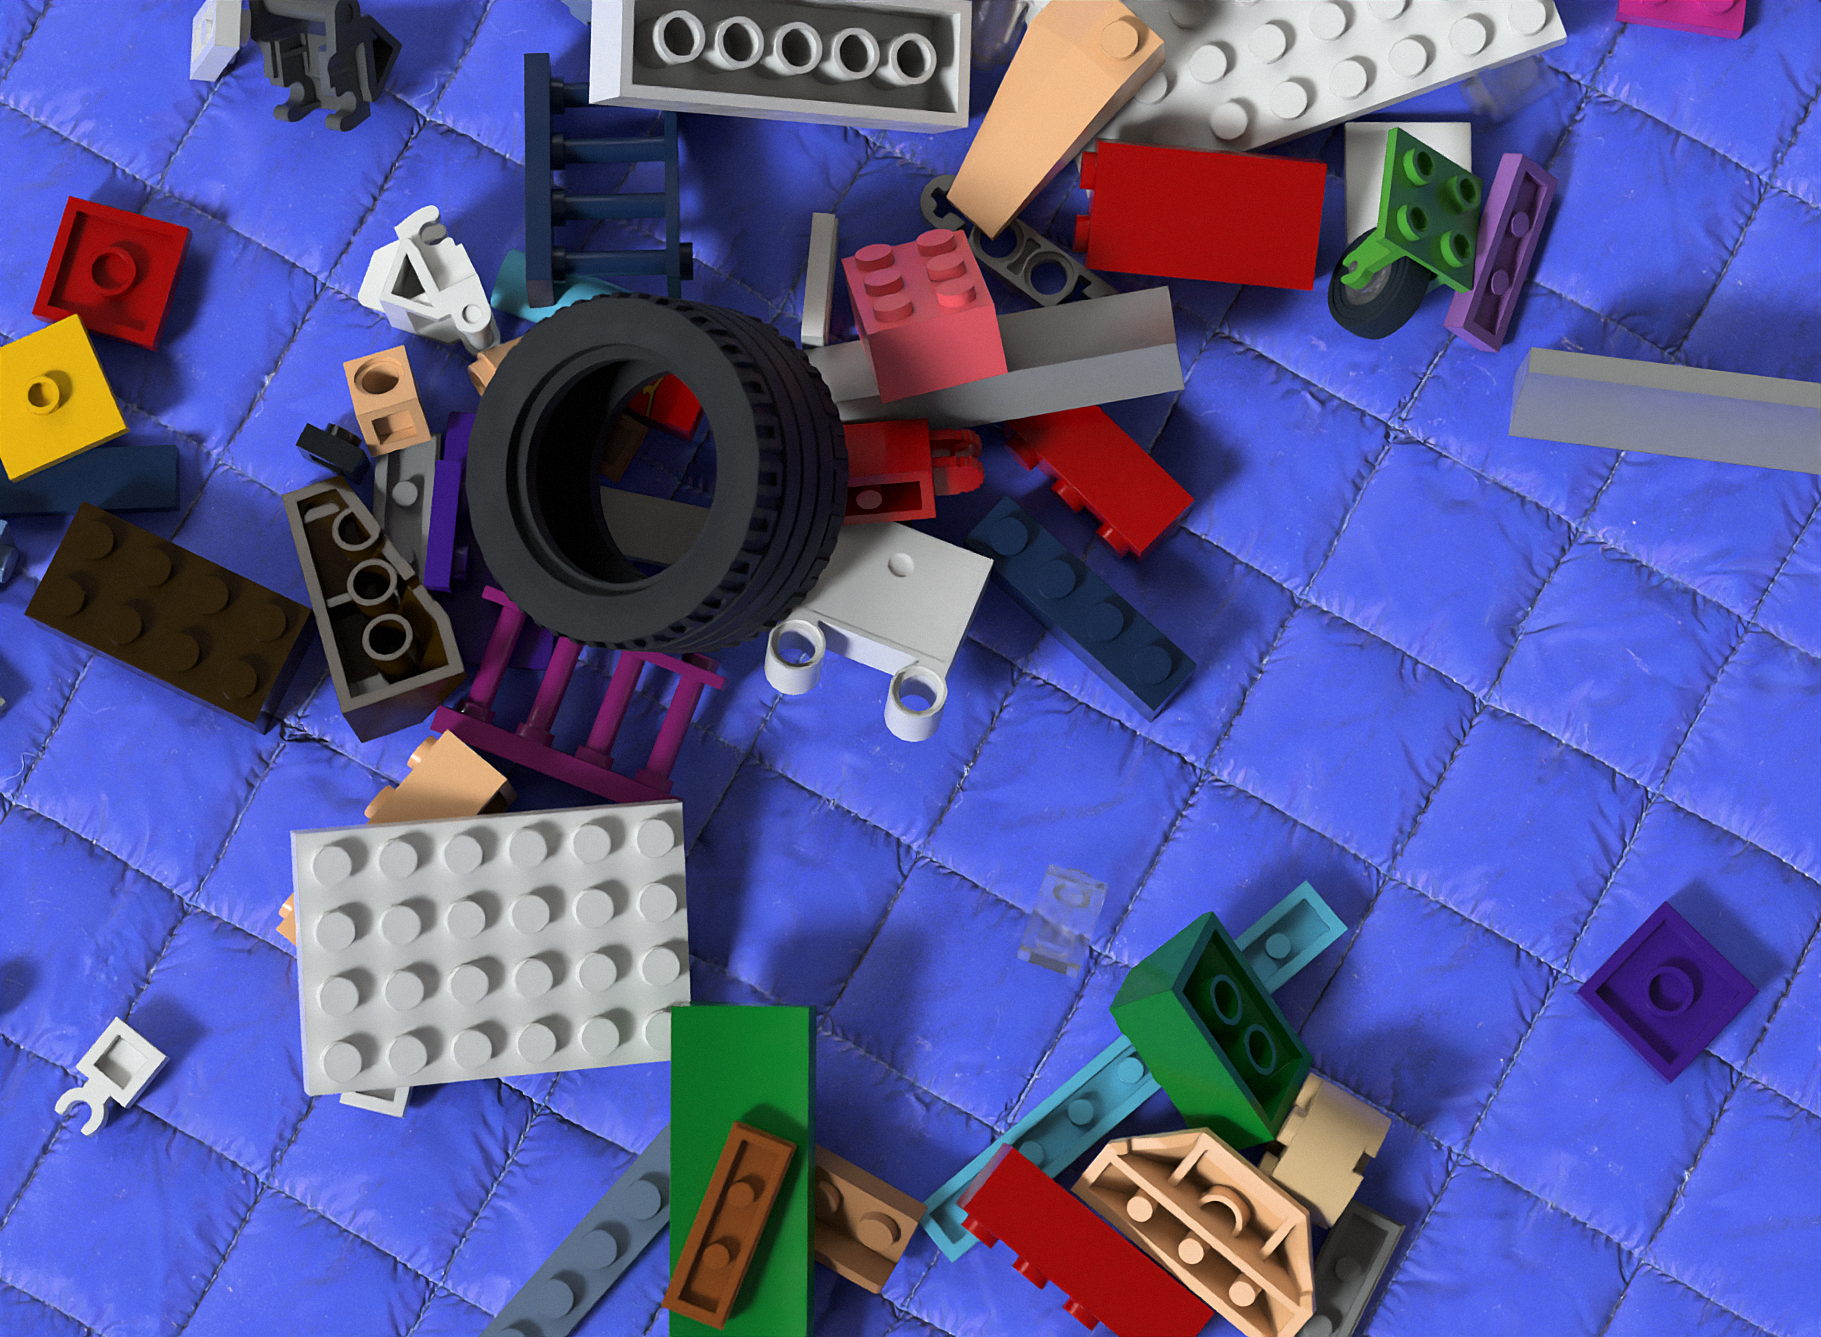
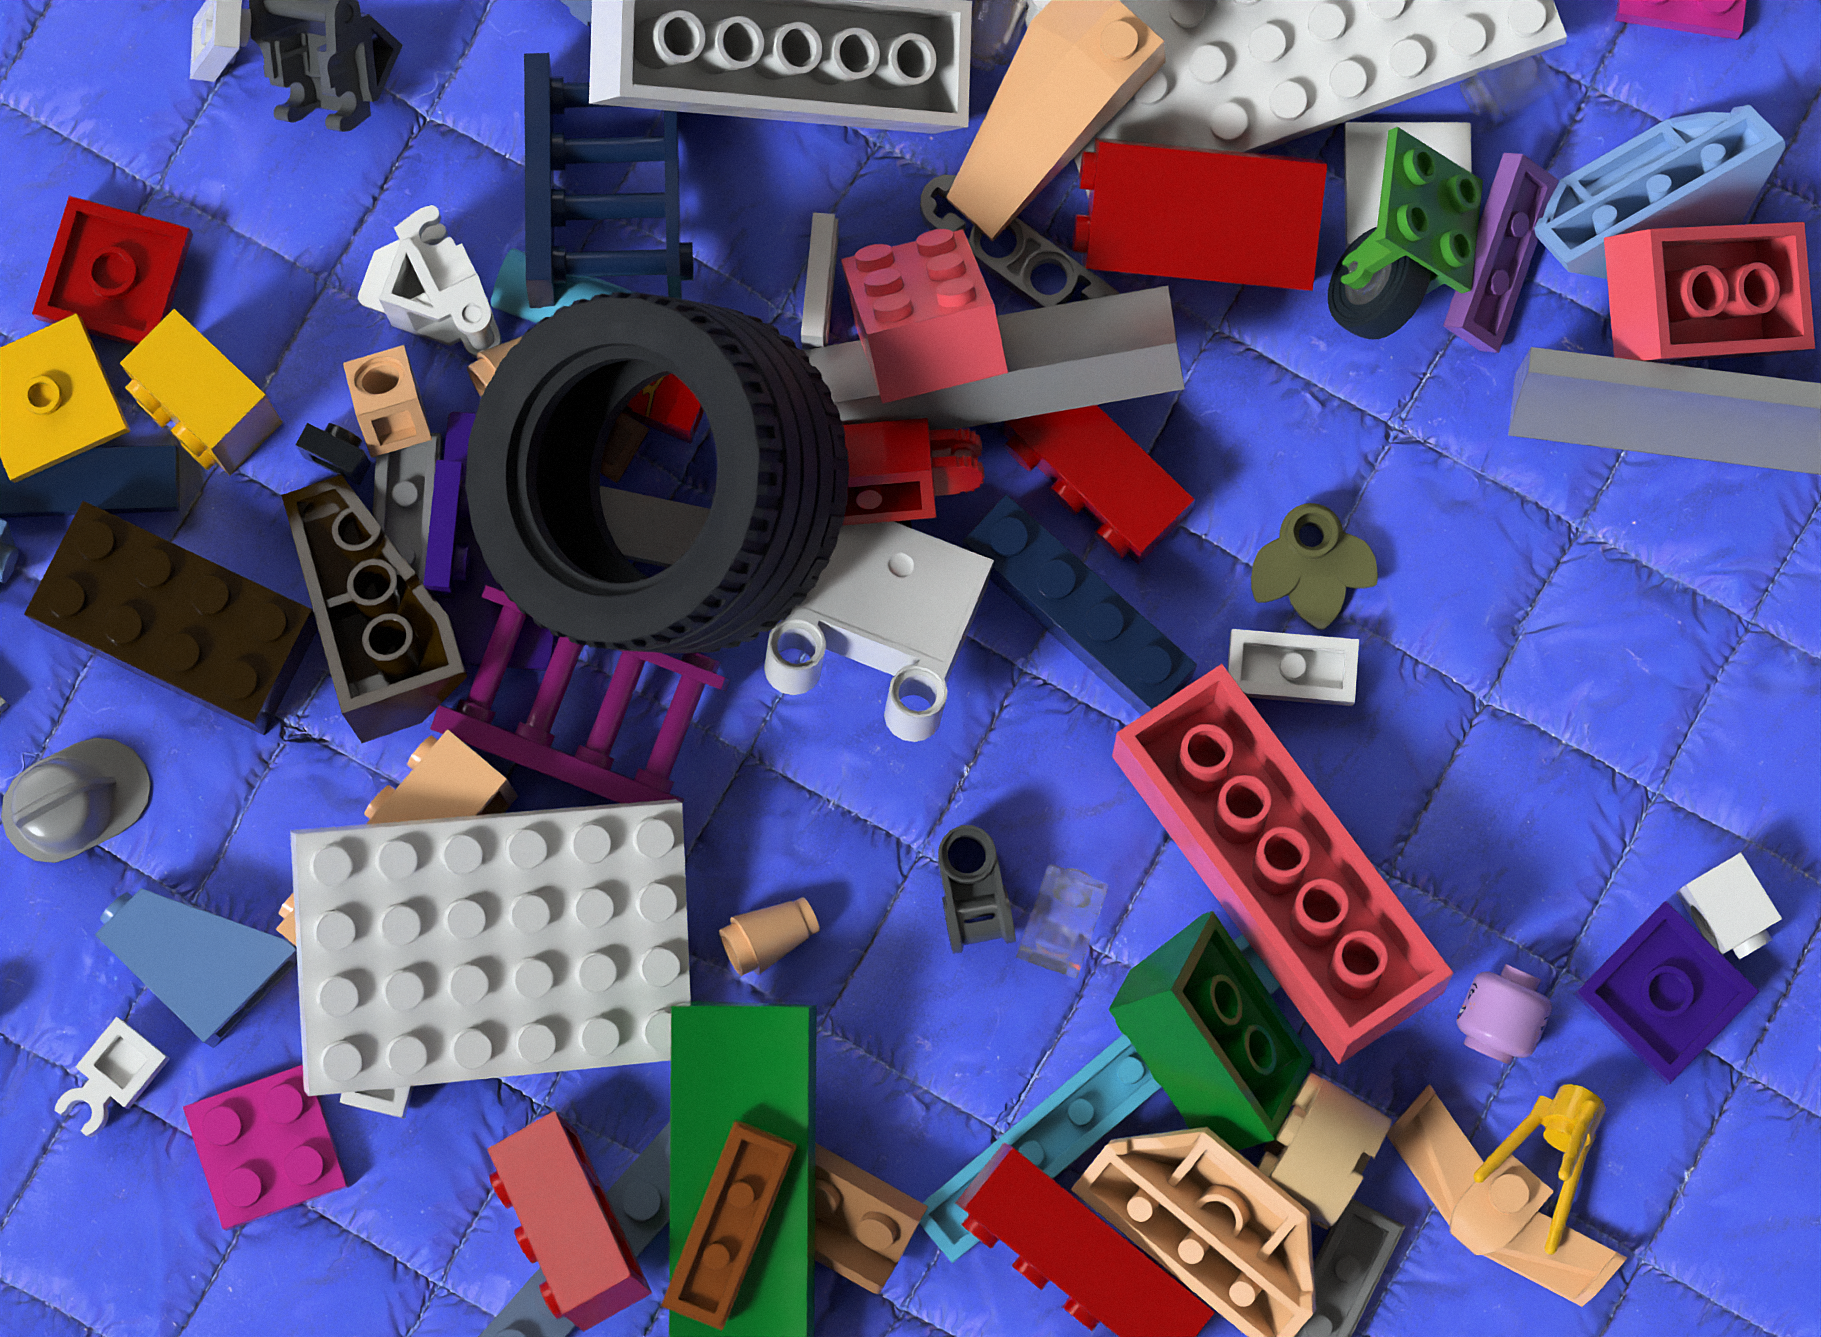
none -> light grey piece [1,738,151,863]
none -> medium blue slope [95,888,297,1048]
none -> yellow brick [120,309,283,476]
none -> dark pink plate [183,1064,349,1231]
none -> brick [487,1110,652,1331]
none -> light nougat cone [719,897,820,976]
none -> dark grey piece [938,825,1016,954]
none -> coral brick [1112,664,1453,1065]
none -> white plate [1227,629,1359,706]
none -> olive plate [1251,503,1378,630]
none -> light nougat plate [1386,1084,1627,1307]
none -> lavender head [1456,964,1553,1065]
none -> yellow plant [1473,1084,1606,1255]
none -> light blue wedge [1534,105,1786,279]
none -> coral brick [1604,222,1815,363]
none -> white brick [1676,852,1782,960]

